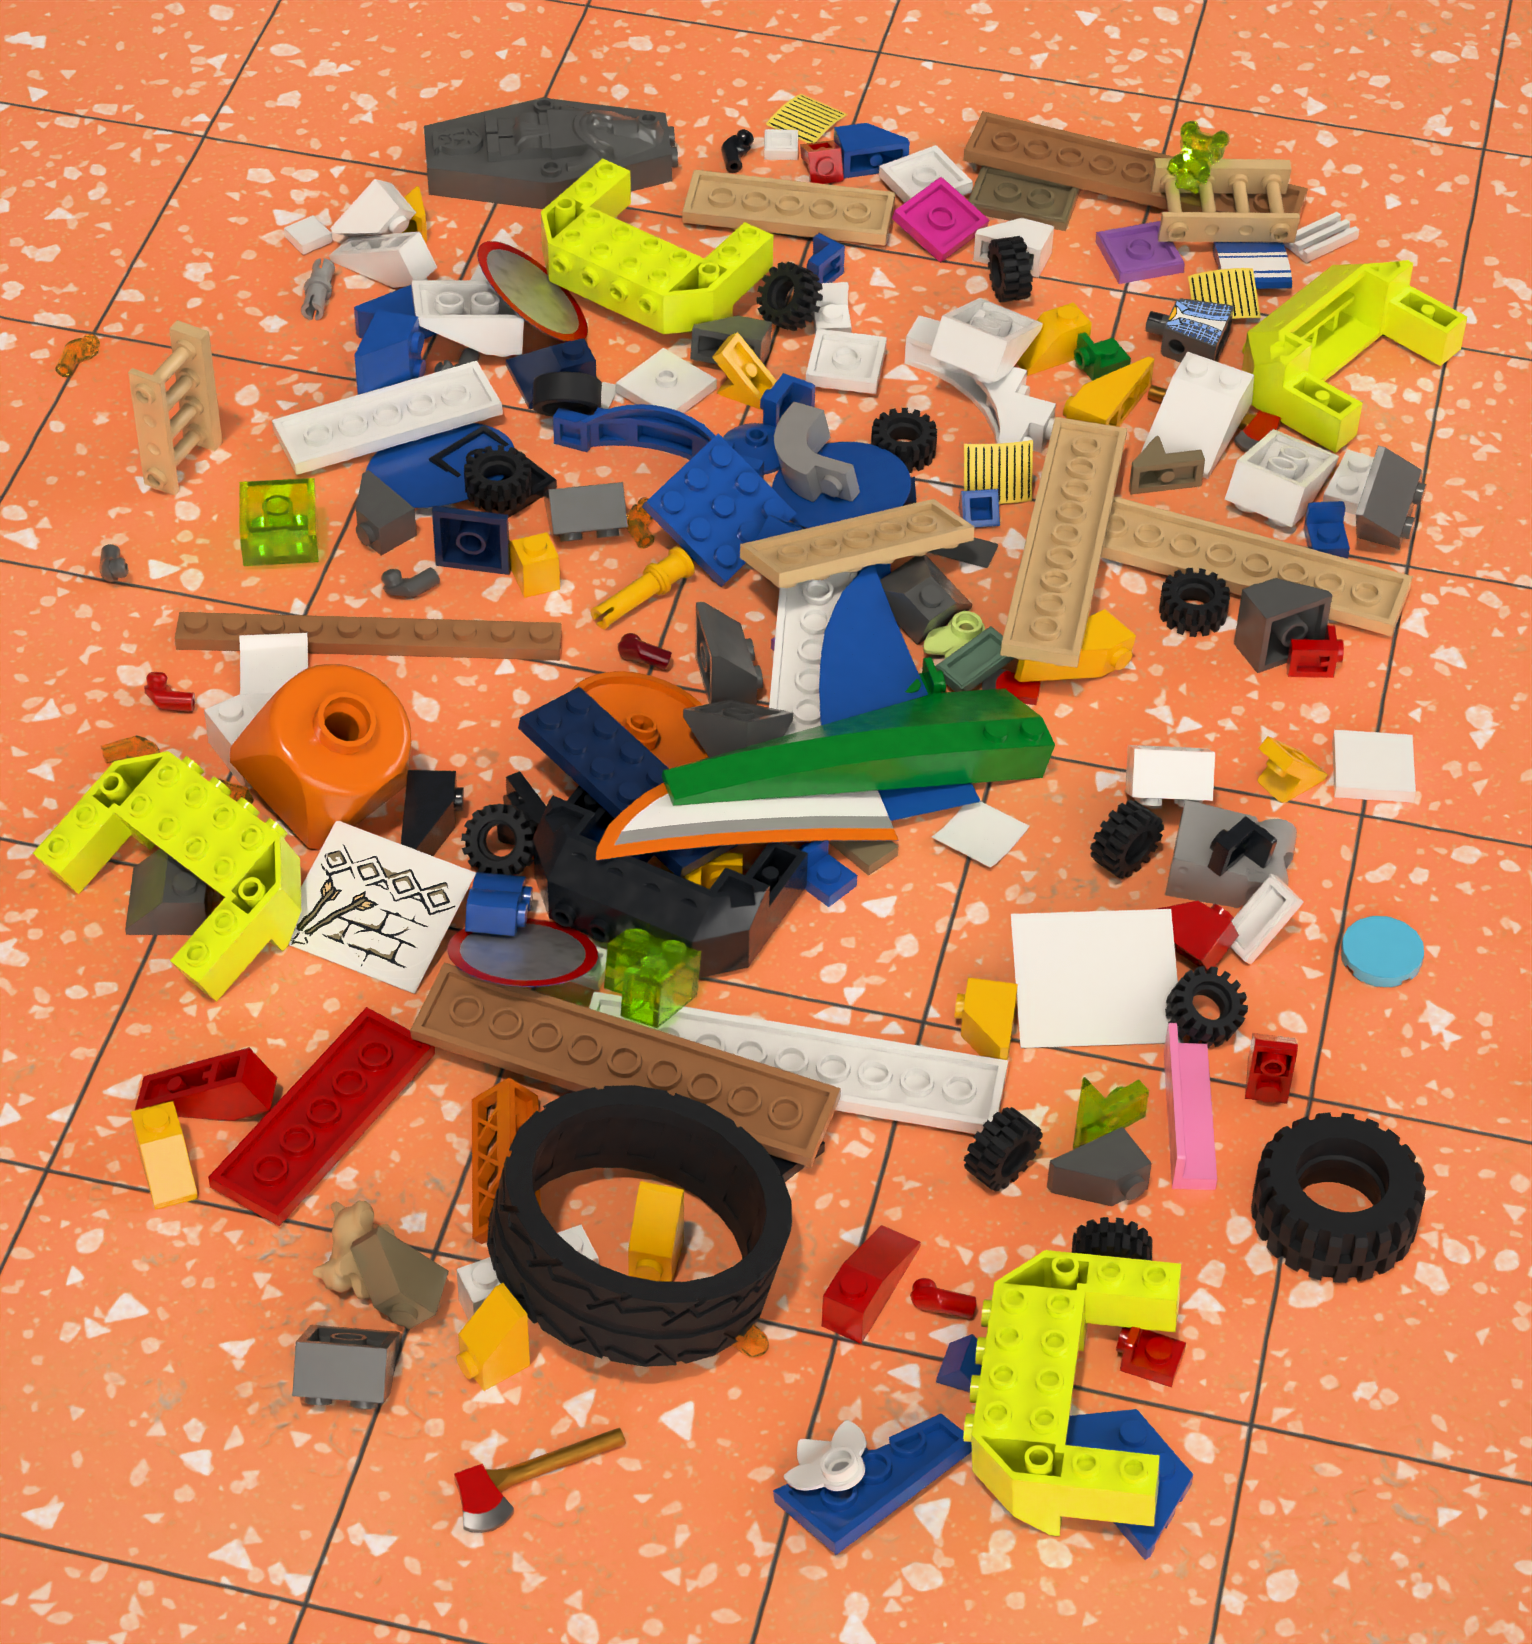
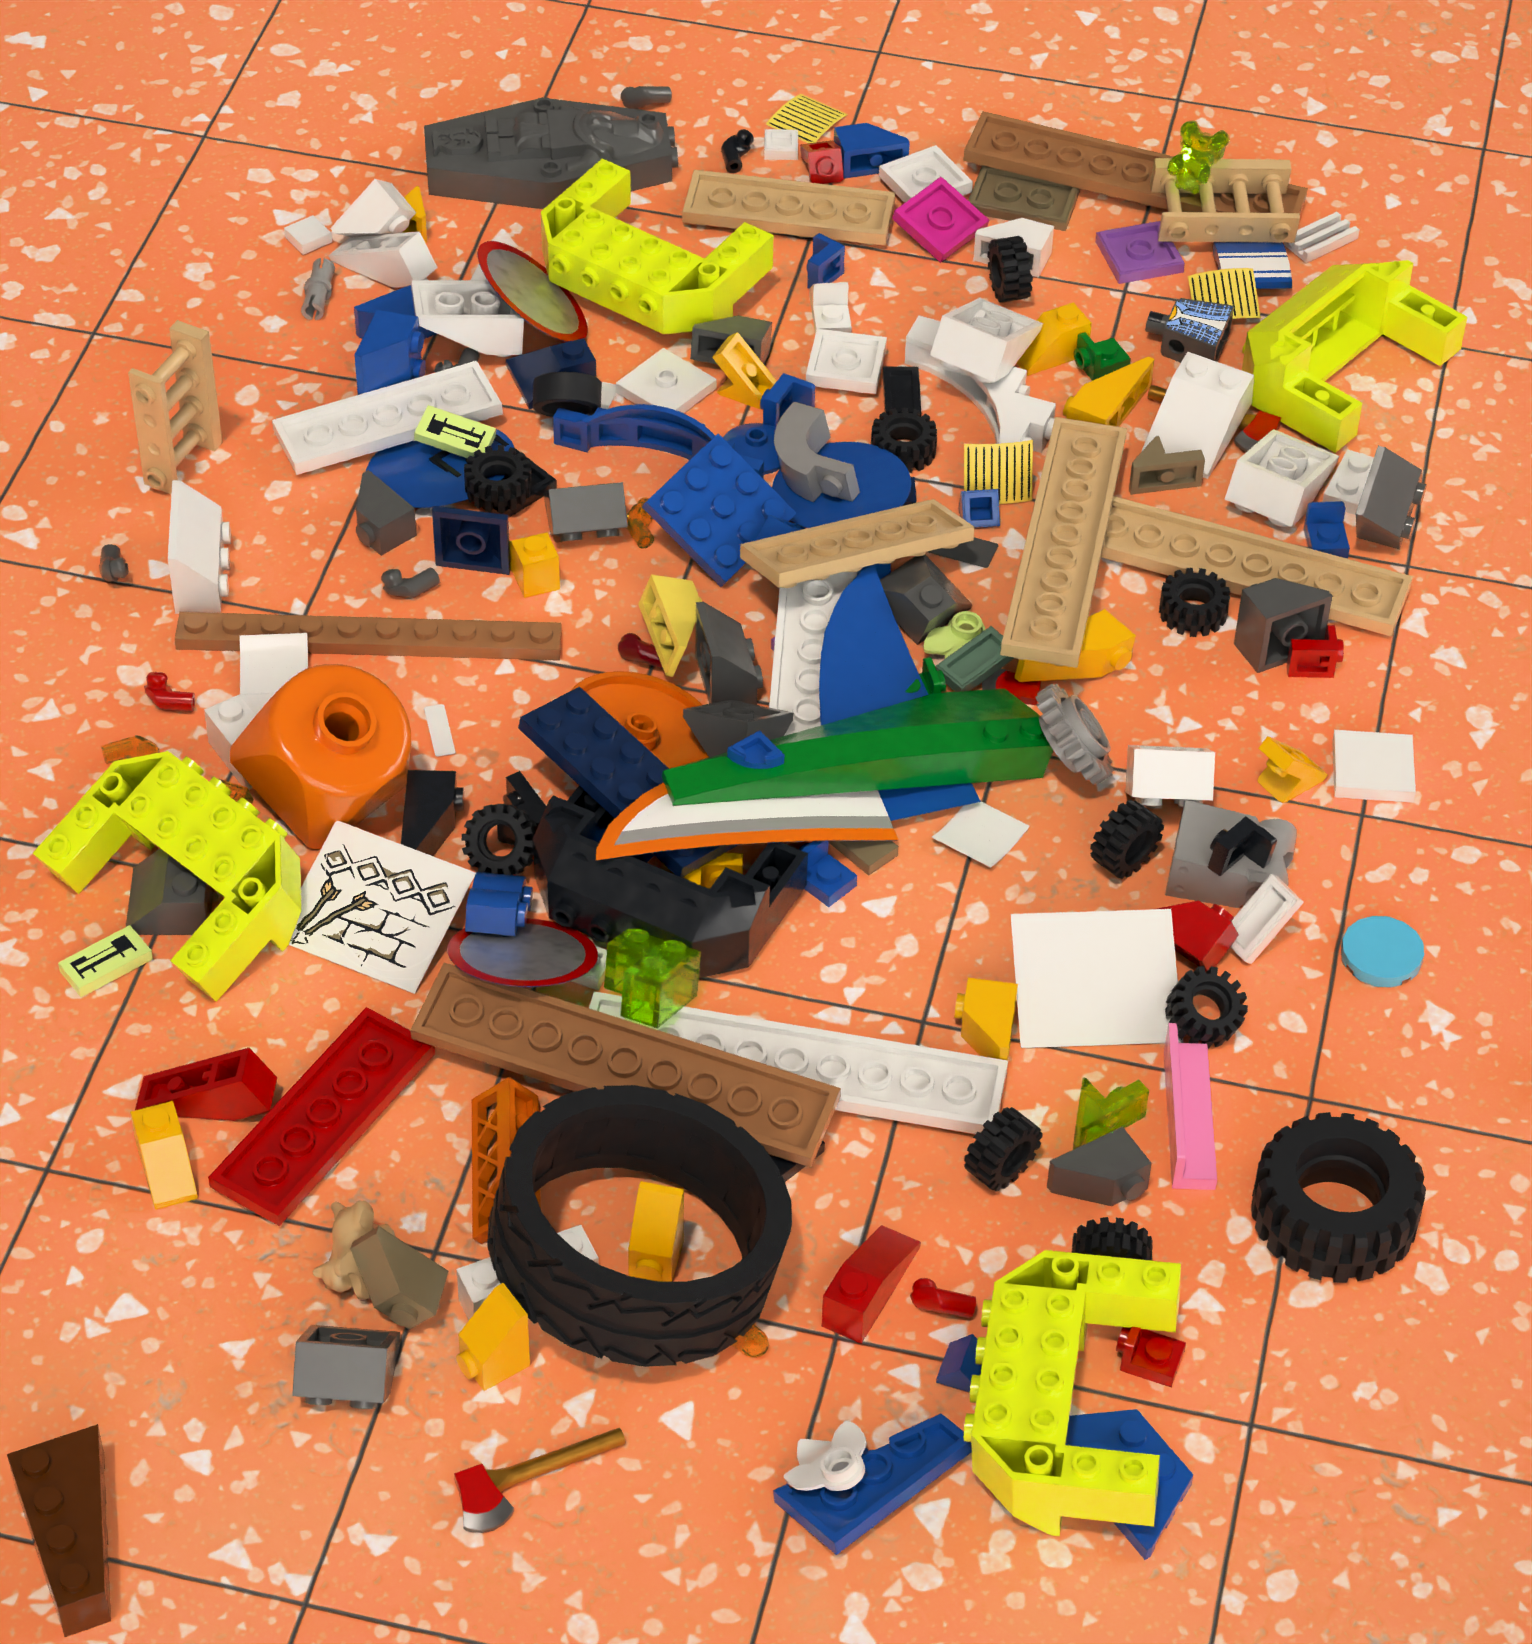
clear yellow arm [55,334,101,377] -> none
clear neon green brick [239,478,319,566] -> none
yellow pin [590,546,695,629] -> none
black tyre [757,262,823,331] -> none
red slope [1245,1033,1298,1104] -> none
none -> reddish brown wedge [7,1424,111,1637]
none -> yellowish green tile [58,925,153,997]
none -> white slope [168,480,231,614]
none -> yellowish green tile [414,405,496,458]
none -> white sticker [424,704,456,757]
none -> dark grey arm [620,86,672,109]
none -> light yellow slope [638,574,702,677]
none -> blue tile [727,730,785,769]
none -> black tile [882,366,921,417]
none -> light grey gear [1035,683,1114,785]

